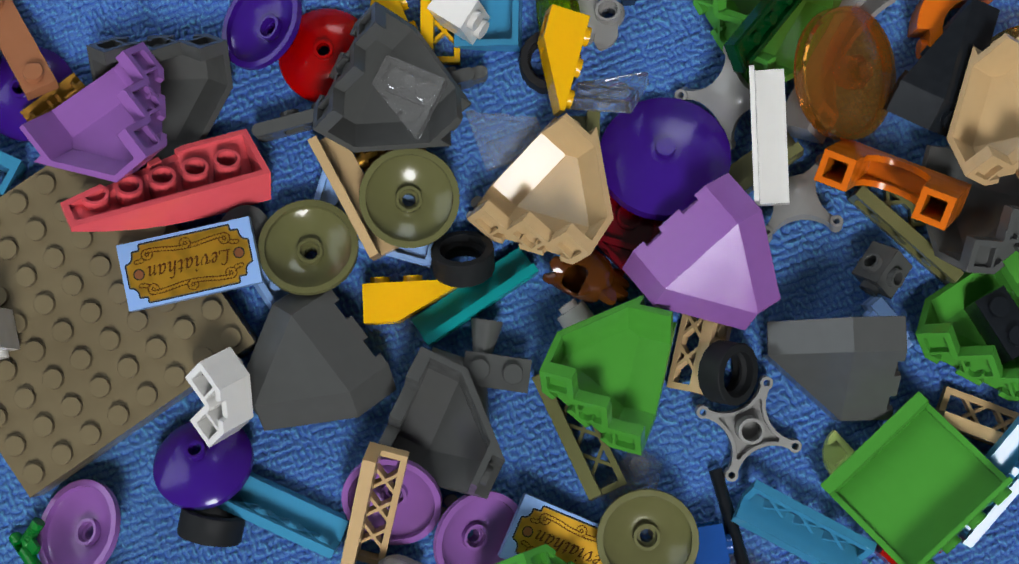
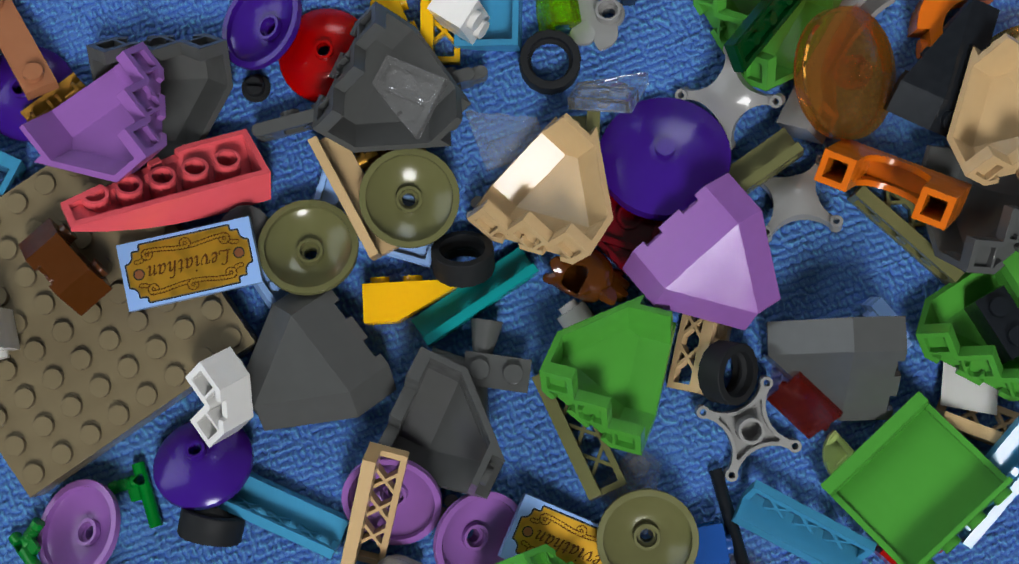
yellow slope [537,4,592,117] -> none
white panel [749,65,790,206] -> none
dark grey brick [852,241,913,299] -> none
none -> reddish brown brick [18,218,113,316]
none -> green hose [108,461,163,529]
none -> black piece [242,74,271,103]
none -> clear red piece [767,372,843,439]
none -> white sticker [940,362,998,416]

